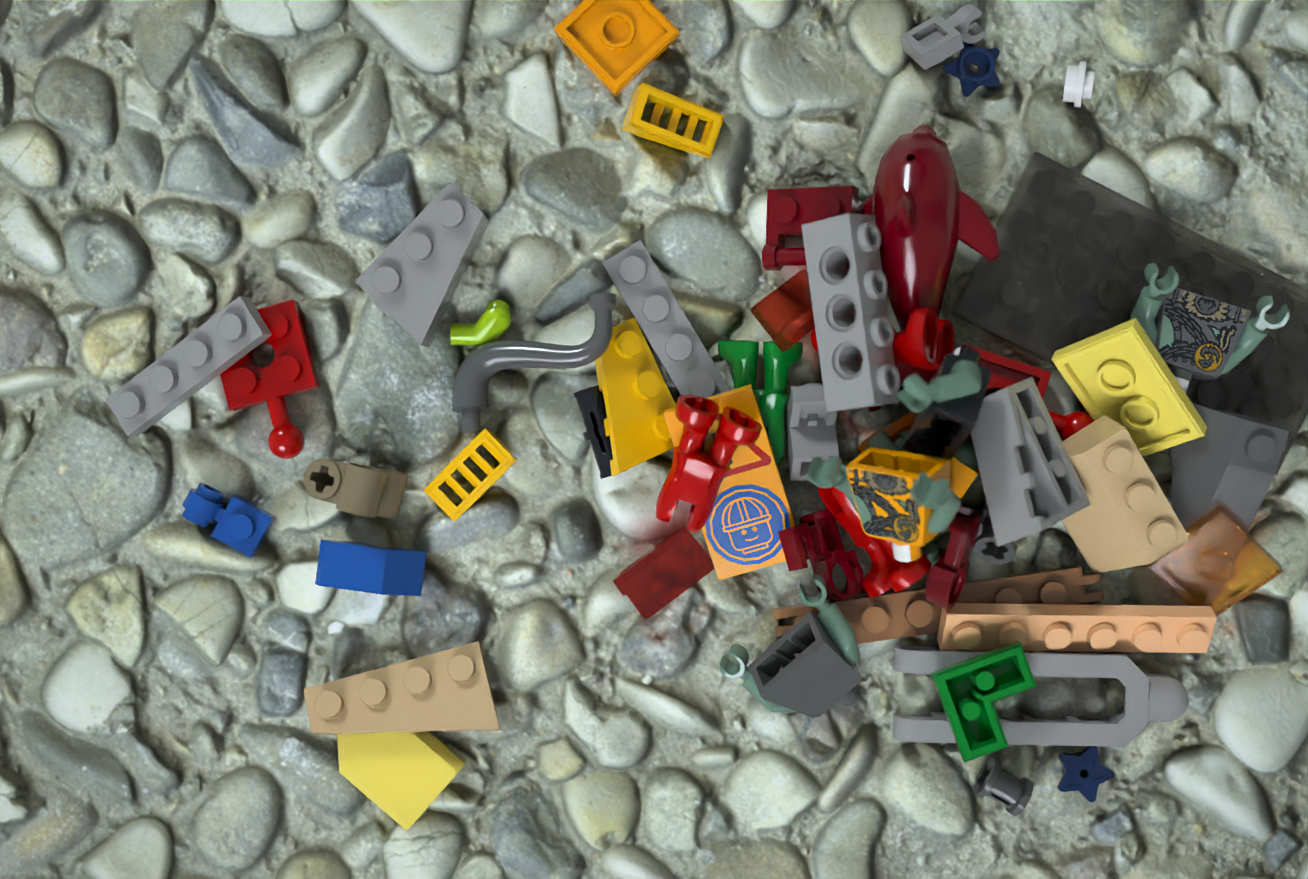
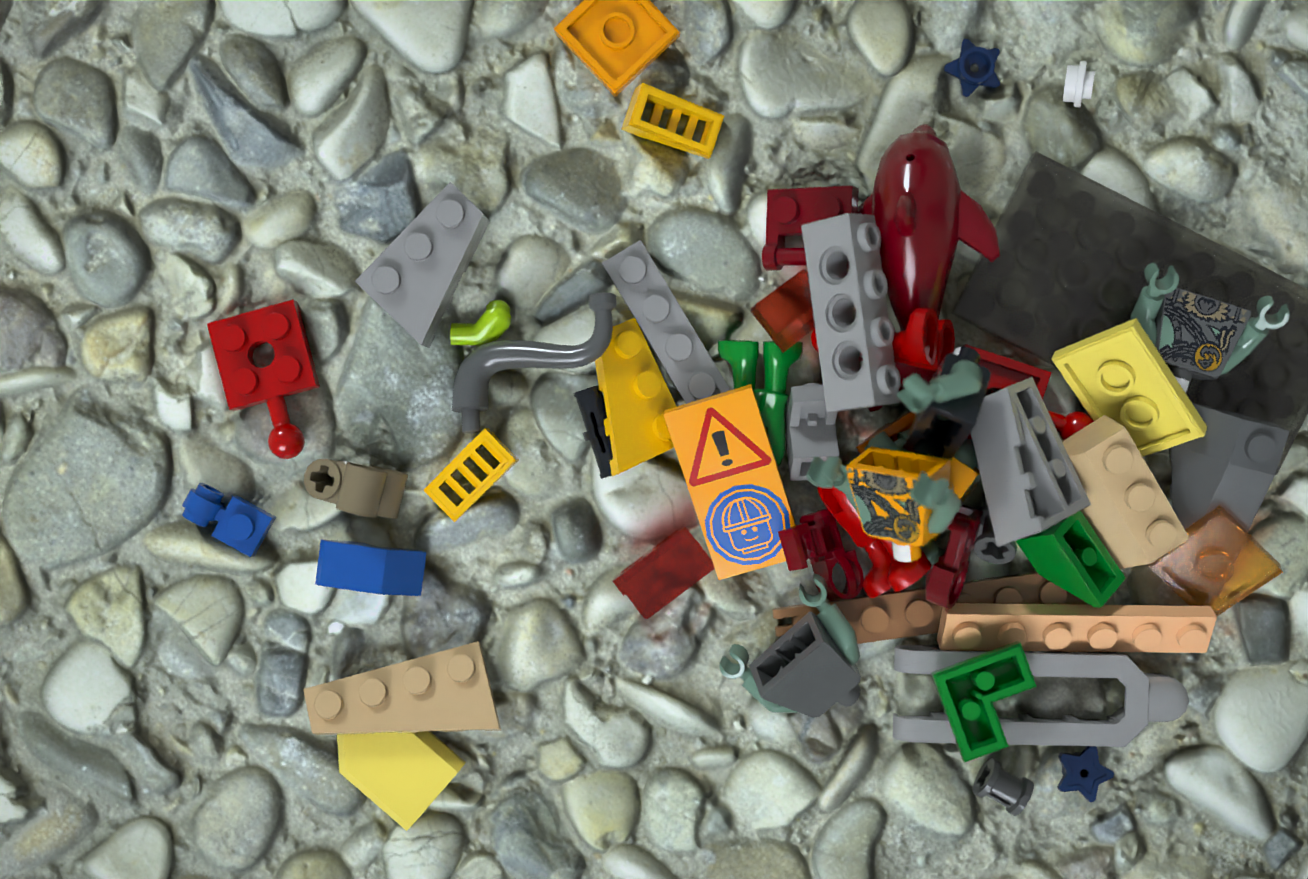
light grey plate [106,296,272,436] -> none
red piece [655,395,762,533] -> none
light grey plate [899,3,986,70] -> none
none -> green slope [1015,510,1126,608]

